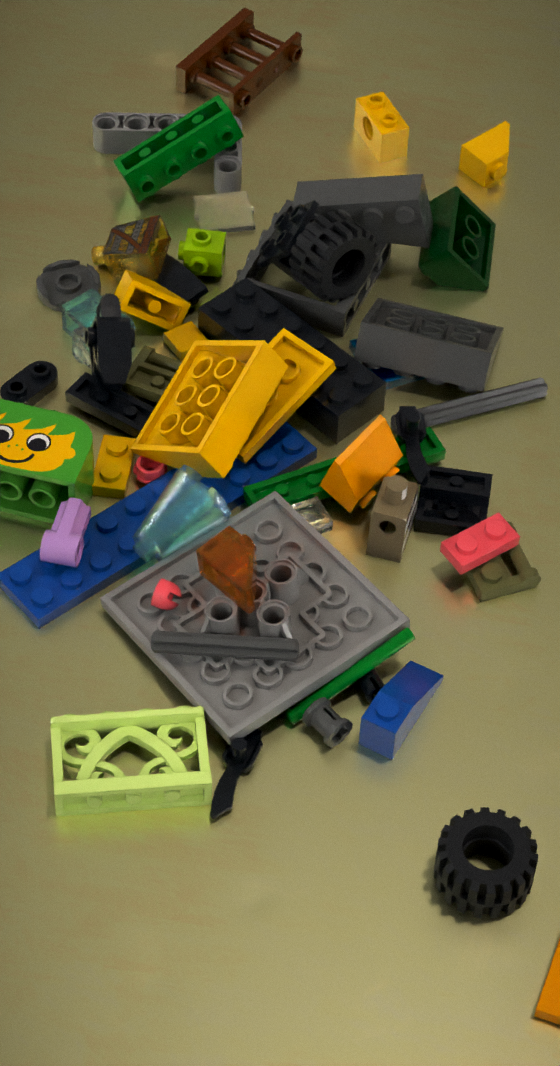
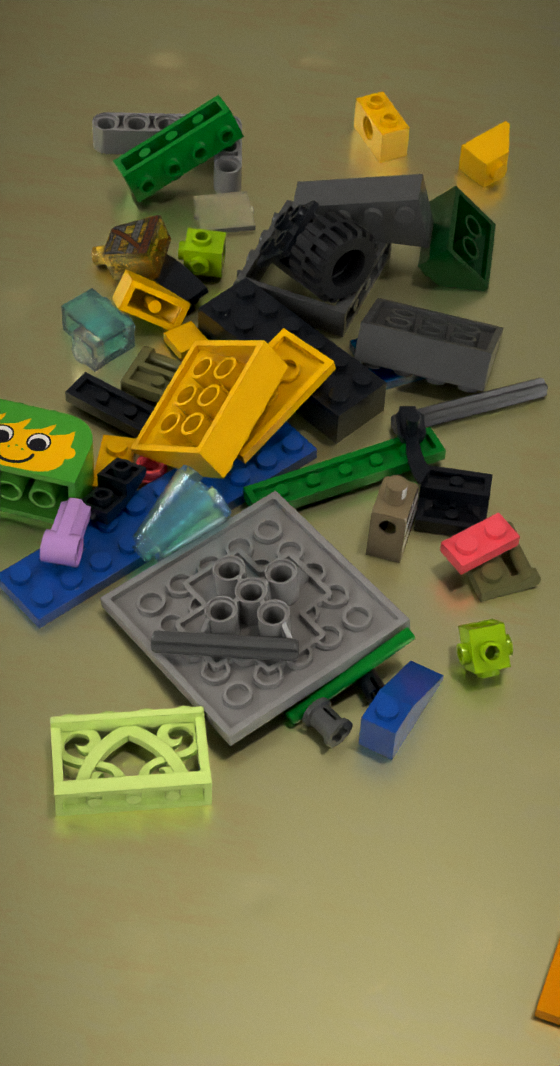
black plate [0,361,58,406] -> none
dark grey tile [36,259,101,312] -> none
black hinge [84,293,135,391] -> none
coral hinge [151,578,182,611] -> none
reddish brown fence [176,7,303,116] -> none
clear orange slope [196,525,257,614] -> none
black piece [210,729,263,820] -> none
clear plate [291,496,333,534] -> none
light orange slope [320,414,403,513] -> none
black tyre [434,807,538,919] -> none
none -> black slope [82,457,146,525]
none -> lime brick [457,619,513,678]

